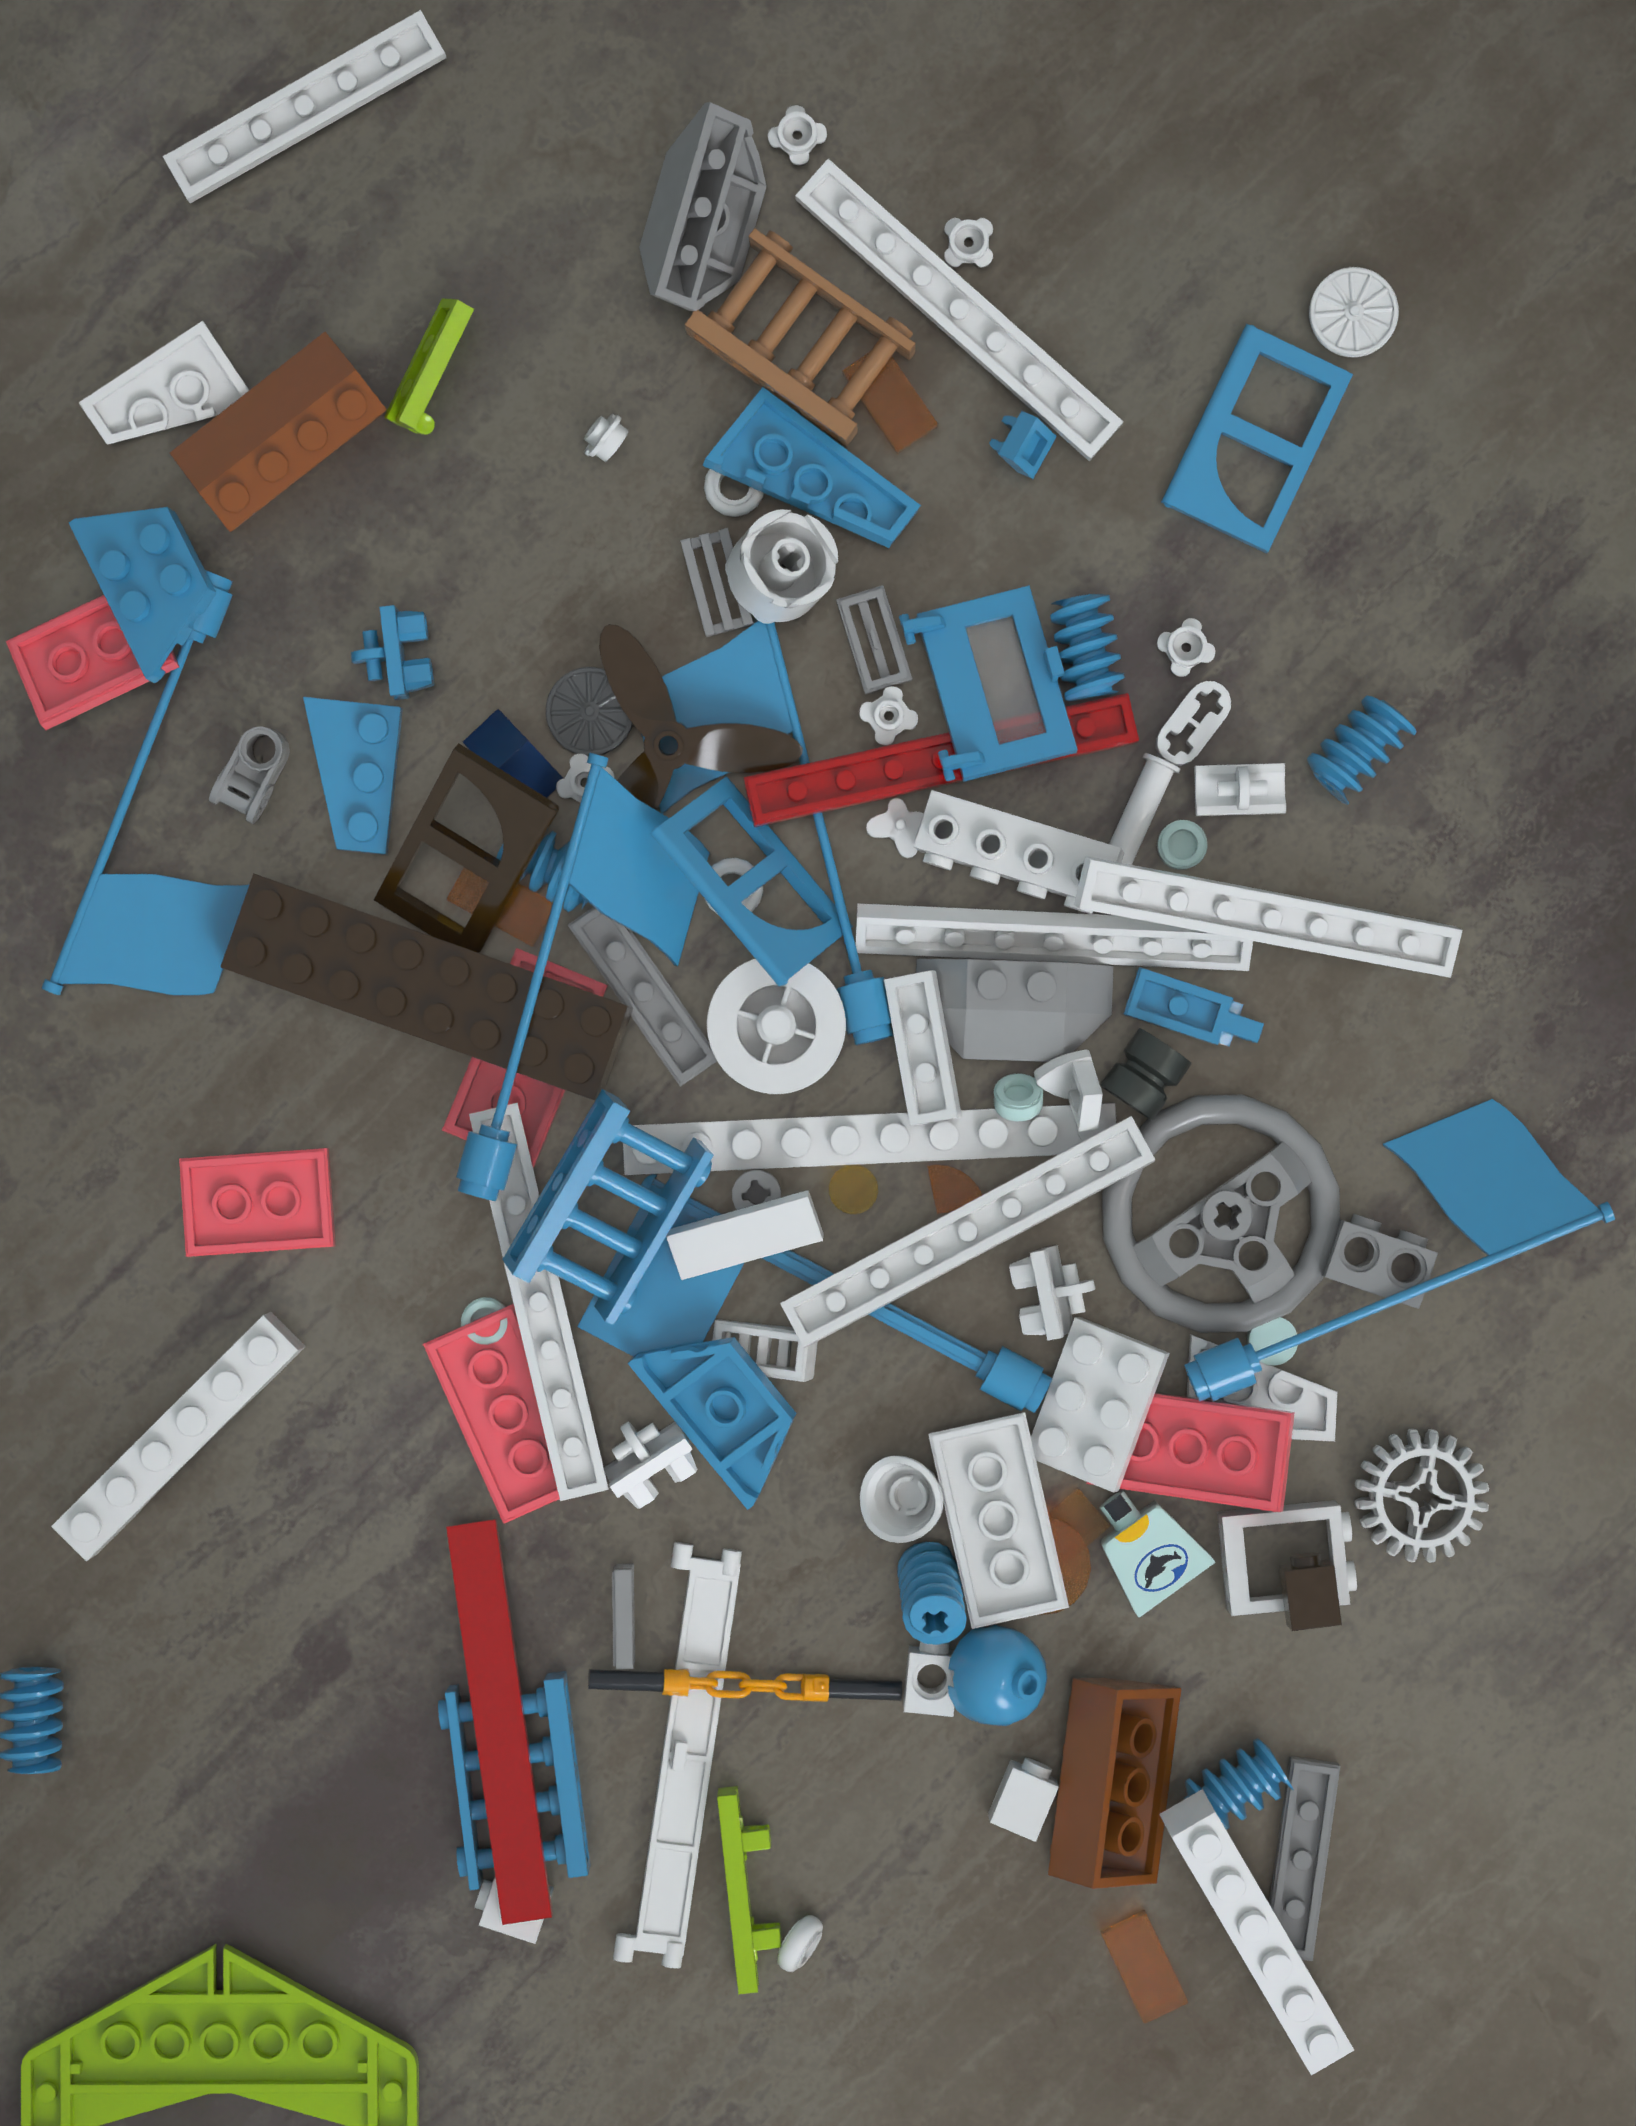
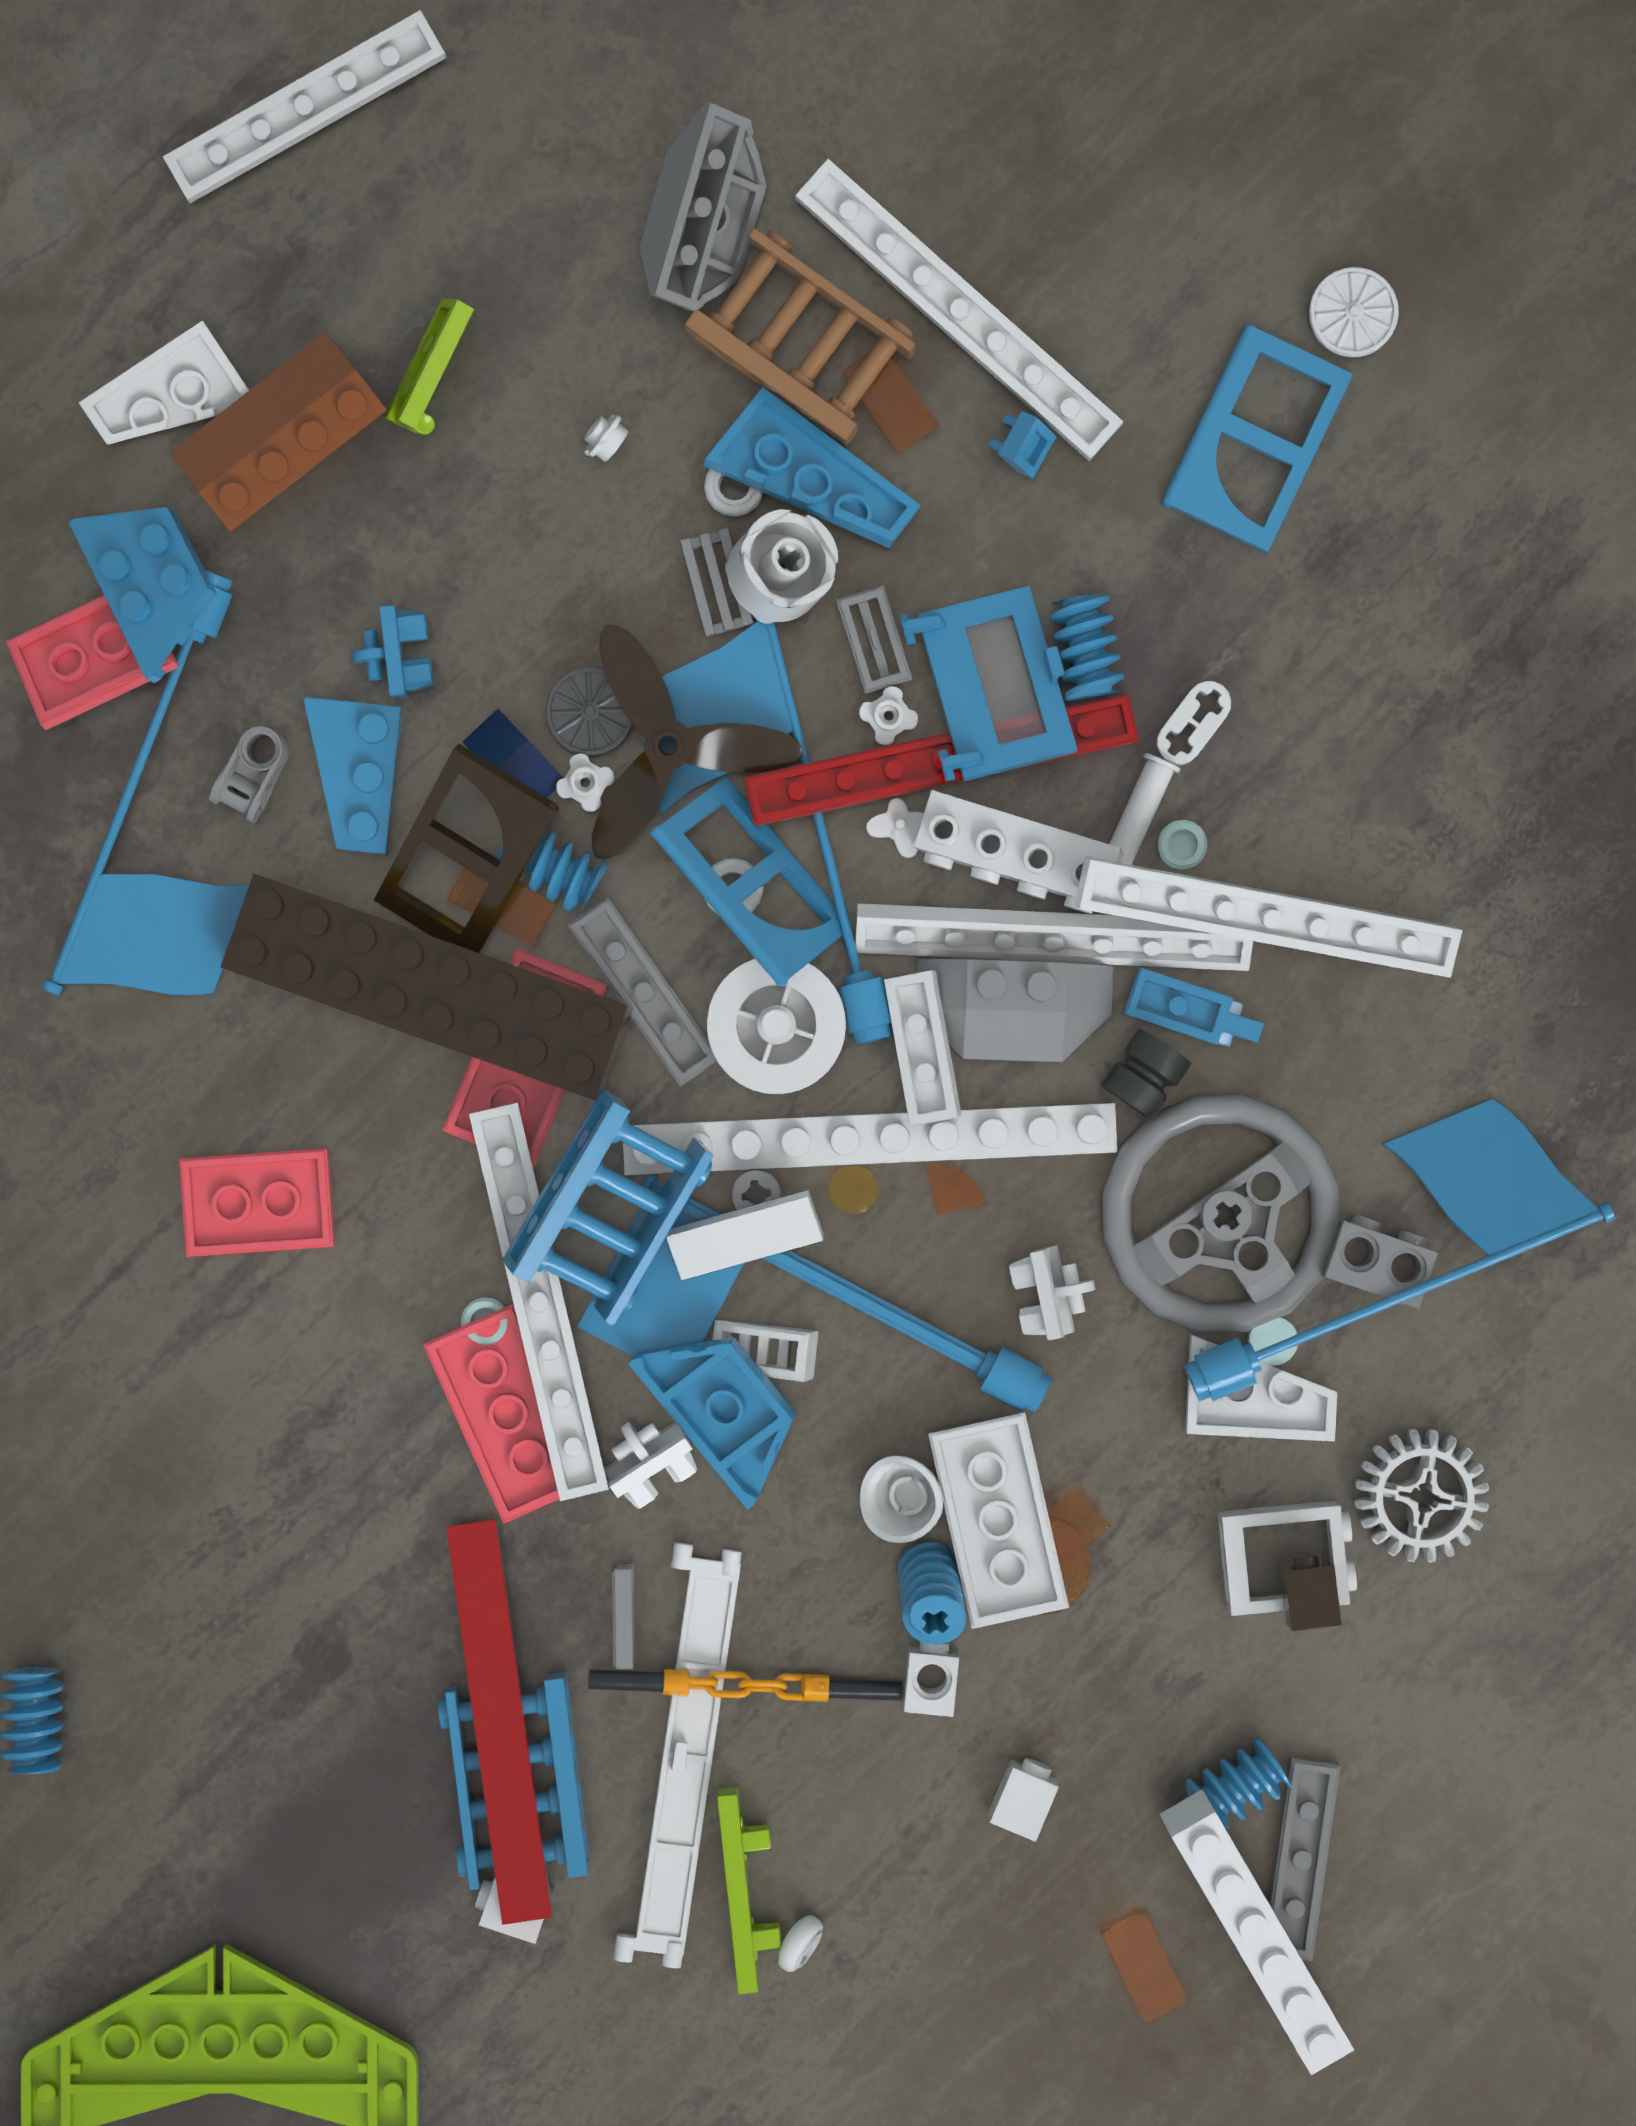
white arch [51,1312,306,1562] -> none
dark azure flag [456,753,709,1201] -> none
white plate [768,105,827,165] -> none
white plate [780,1116,1155,1348] -> none
white plate [944,218,993,268] -> none
dark azure cylinder [948,1625,1047,1726] -> none
light aqua tile [994,1074,1043,1121] -> none
white plate [1031,1317,1170,1493] -> none
white tile [1034,1050,1103,1132] -> none
dark orange slope [1048,1678,1181,1889] -> none
coral tile [1086,1393,1295,1512] -> none
light aqua torso [1099,1490,1216,1617] -> none
white plate [1157,618,1215,677] -> none
white hips [1194,763,1286,816] -> none
dark azure piece [1307,695,1417,805] -> none

